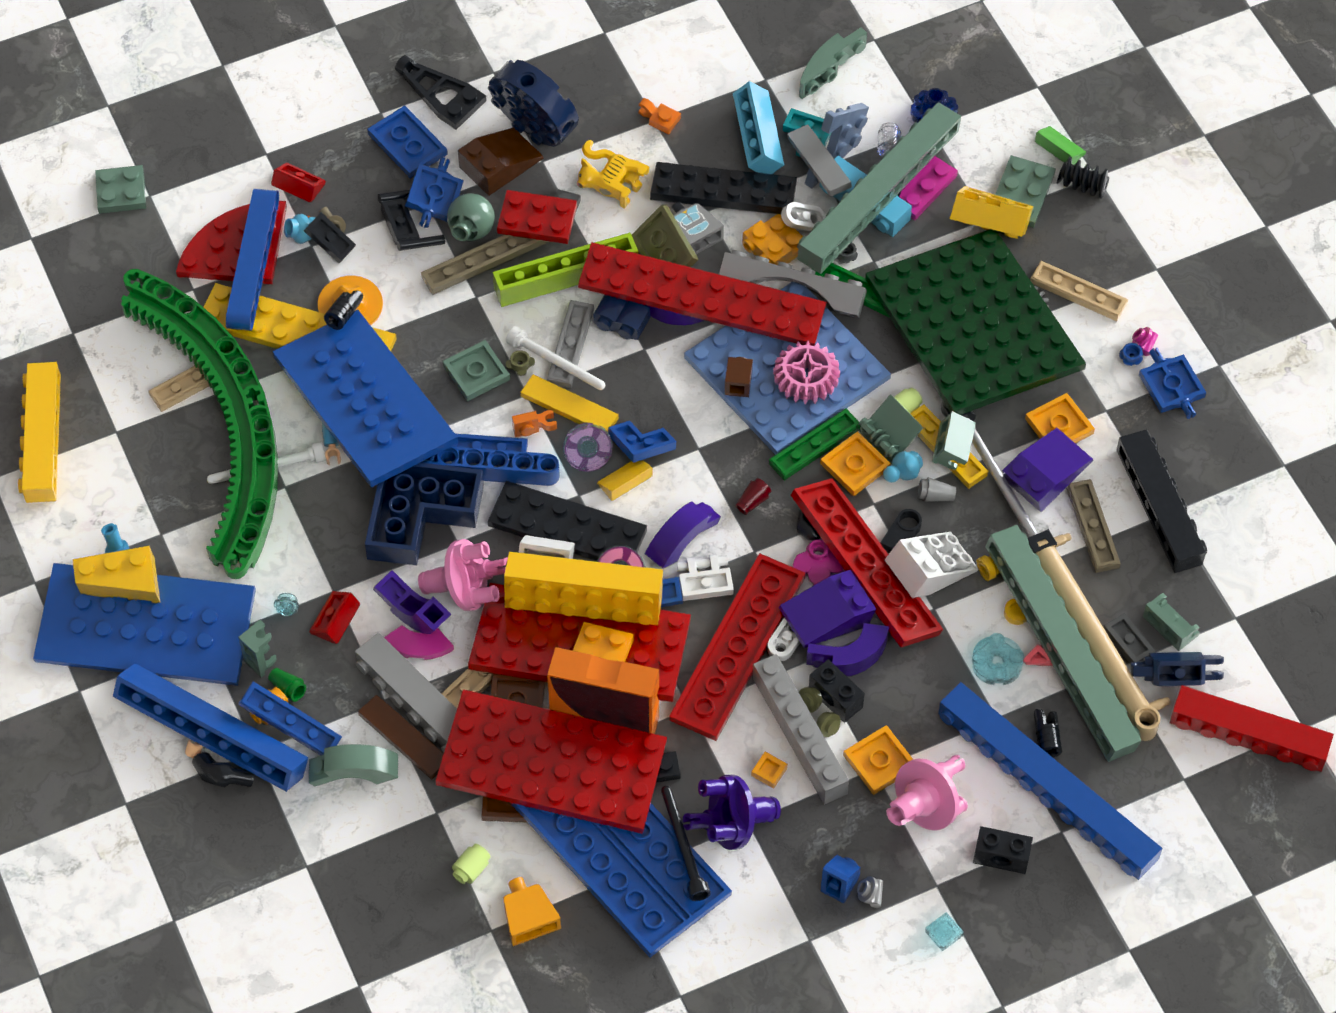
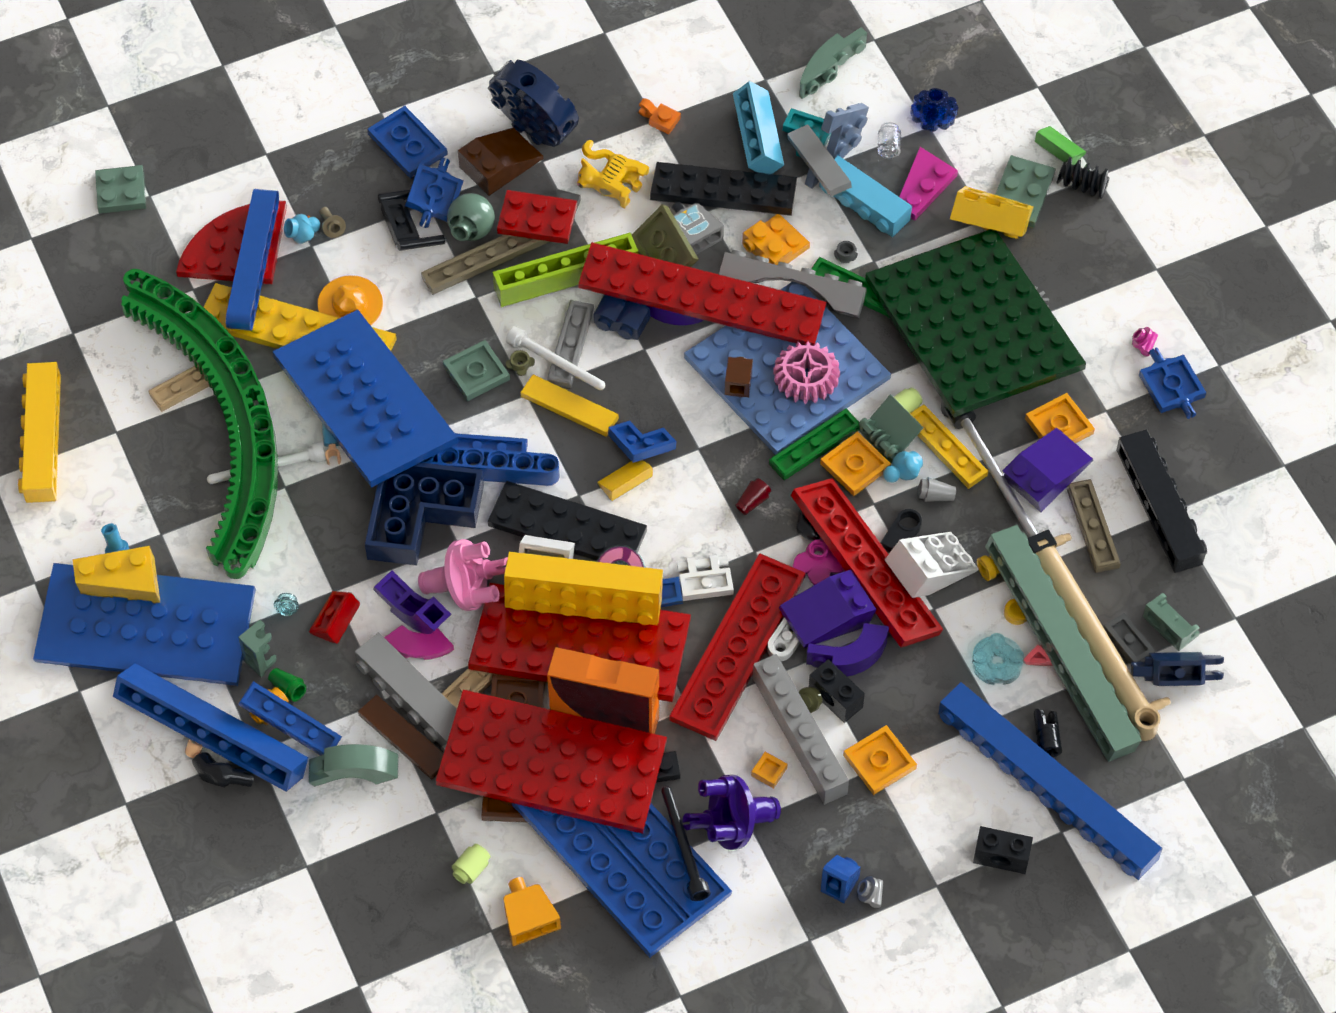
red slope [271,163,326,202] -> none
black plate [304,212,356,263] -> none
black hinge [324,290,363,330] -> none
black plate [395,55,487,130] -> none
orange plate [512,410,557,437] -> none
clear light blue tile [563,423,613,472] -> none
light orange plate [573,622,634,662] -> none
dark purple arch [644,501,721,569] -> none
white plate [781,202,826,232] -> none
sand green brick [797,102,961,274] -> none
olive plate [816,712,841,737] -> none
bright pink piece [886,755,968,830] -> none
clear light blue plate [925,912,964,952] -> none
hinge [932,411,976,469] -> none
tan tile [1030,261,1128,321] -> none
blue plate [1119,343,1143,366] -> none
red brick [1169,685,1334,772] -> none

